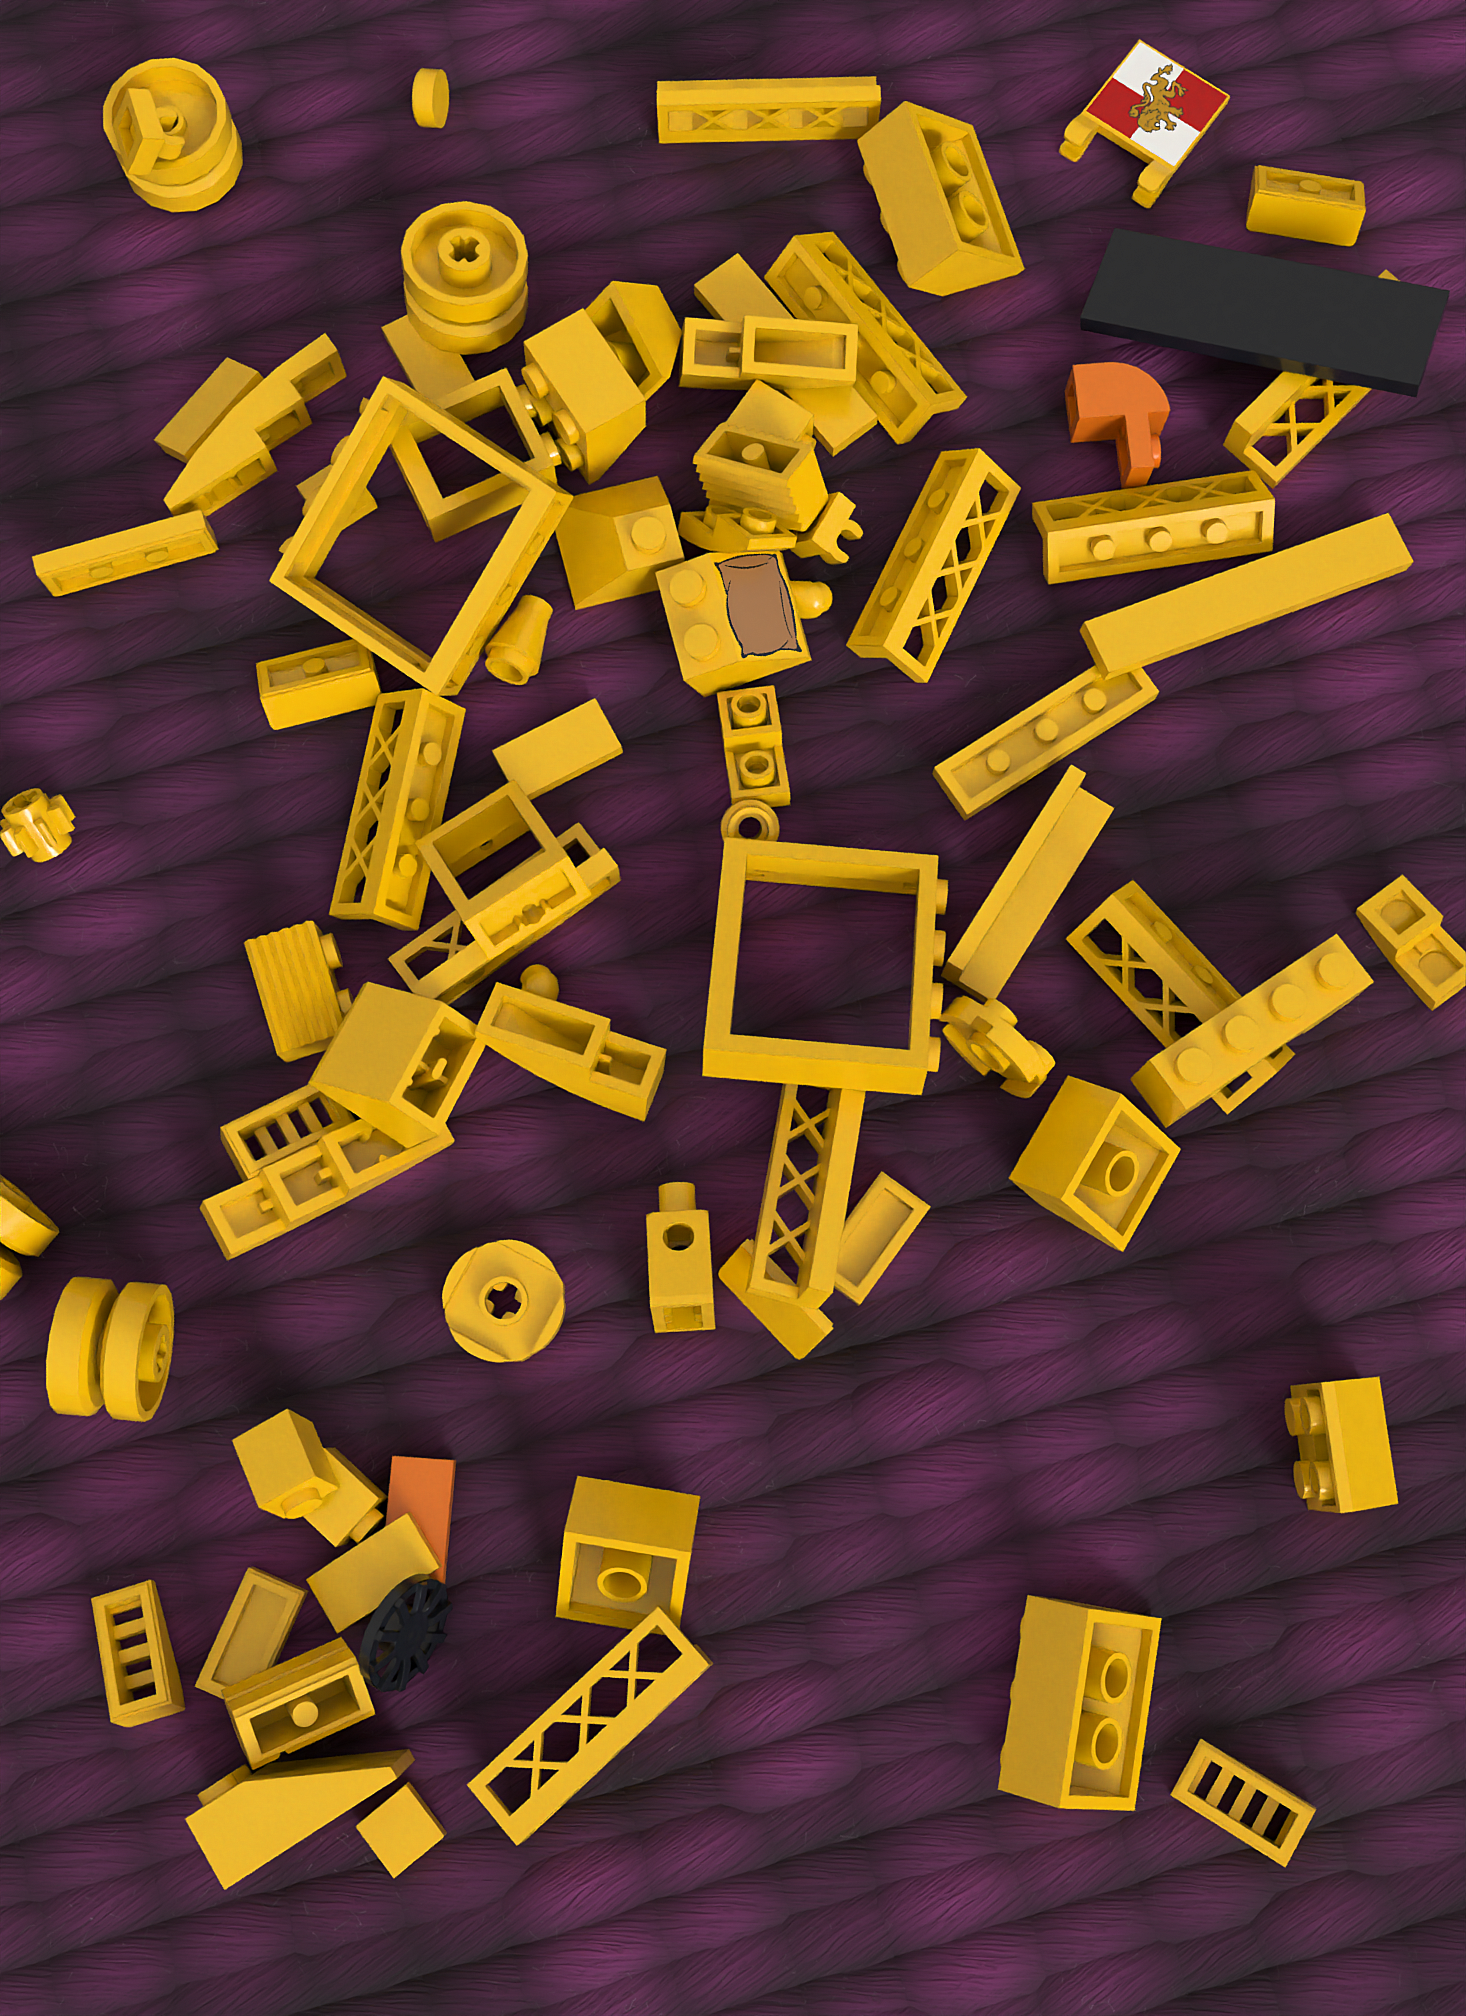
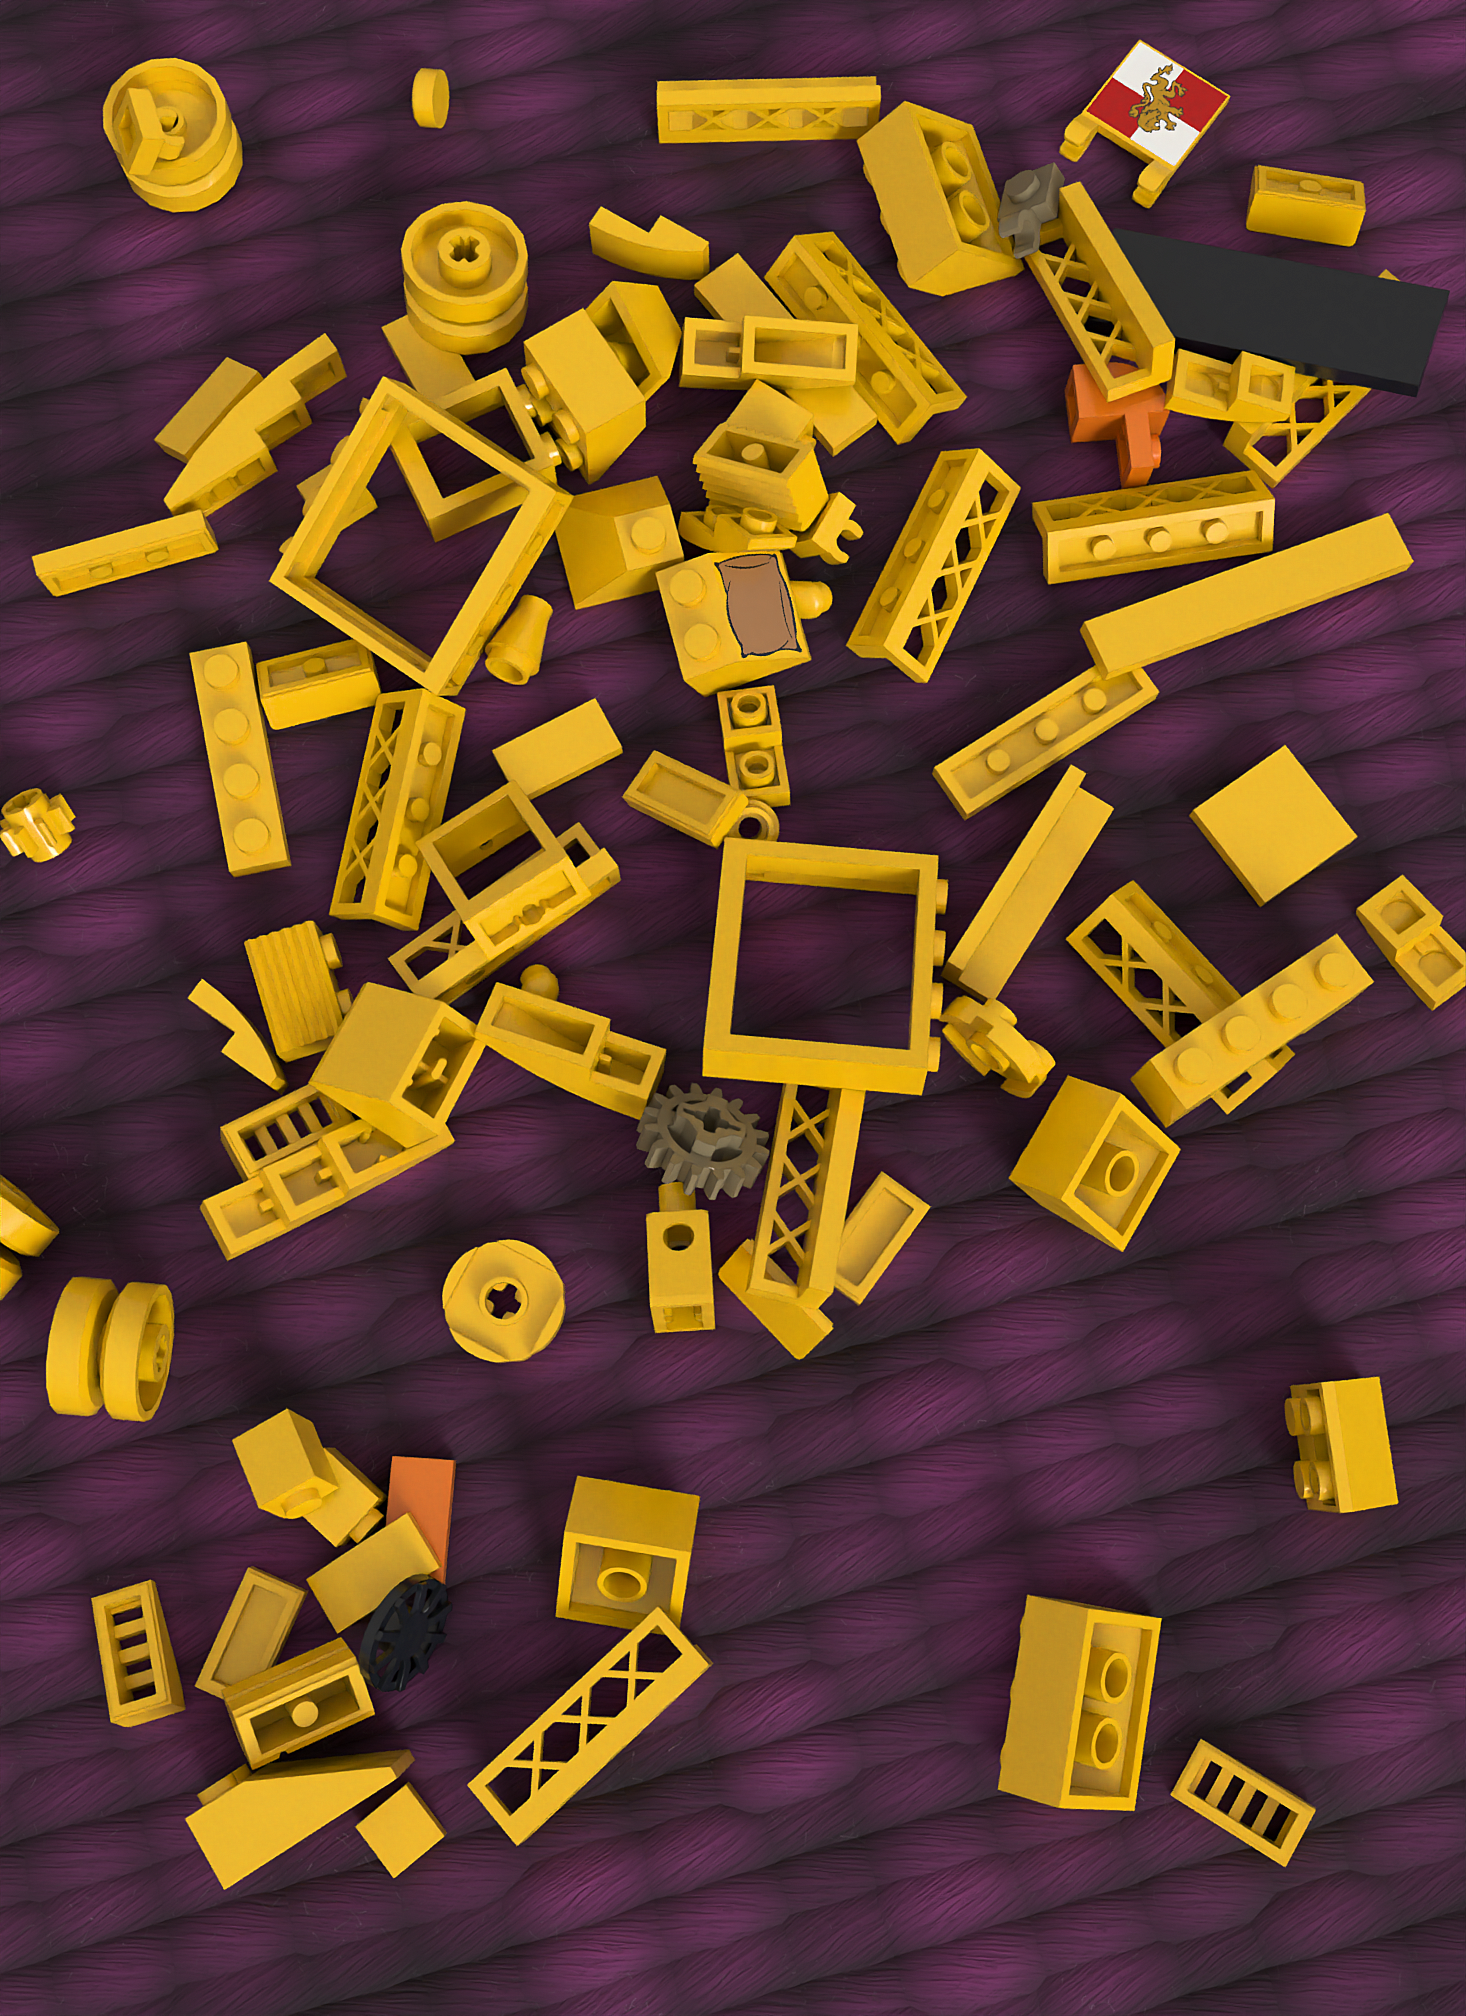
none -> yellow slope [188,979,288,1095]
none -> yellow plate [189,642,292,878]
none -> yellow slope [589,206,709,280]
none -> yellow tile [622,750,750,849]
none -> dark tan gear [636,1083,770,1200]
none -> dark tan plate [997,162,1065,259]
none -> yellow fence [1024,181,1175,403]
none -> yellow slope [1164,348,1296,422]
none -> yellow tile [1189,745,1358,907]

